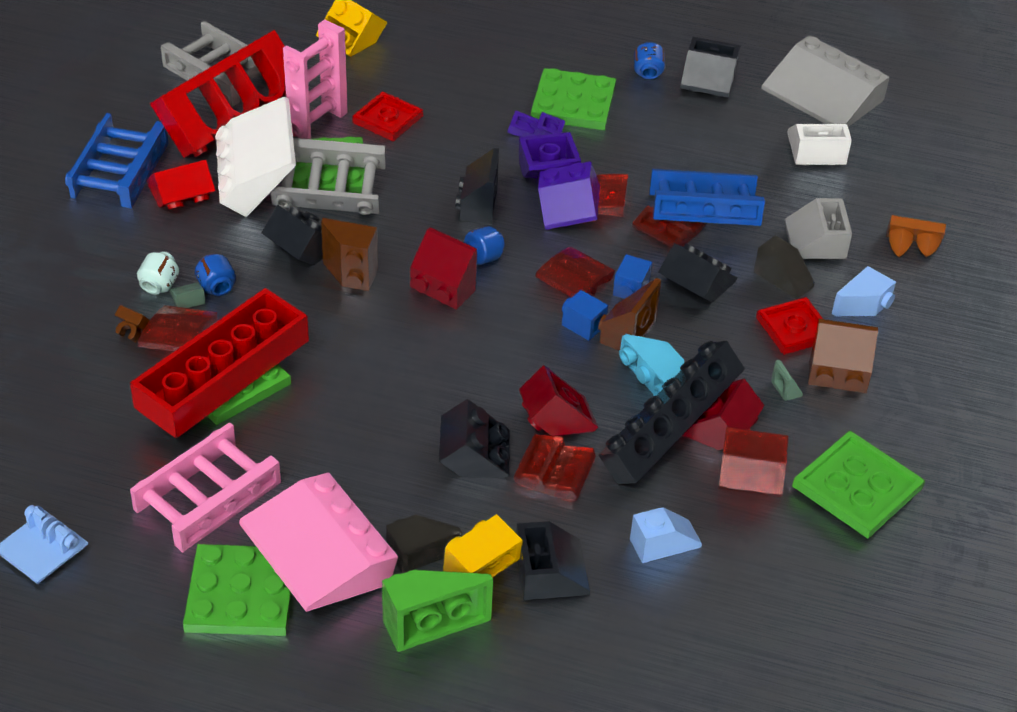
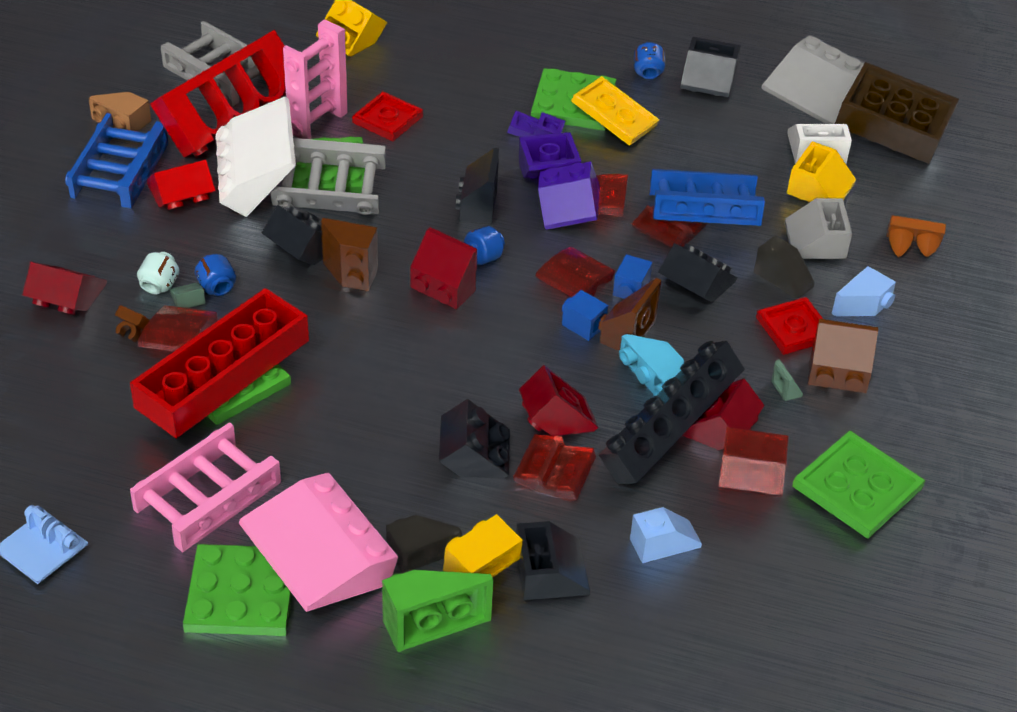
none -> dark red slope [22,262,107,315]
none -> medium nougat slope [89,92,152,131]
none -> yellow tile [571,76,659,146]
none -> yellow slope [787,141,856,202]
none -> dark brown slope [835,62,959,164]

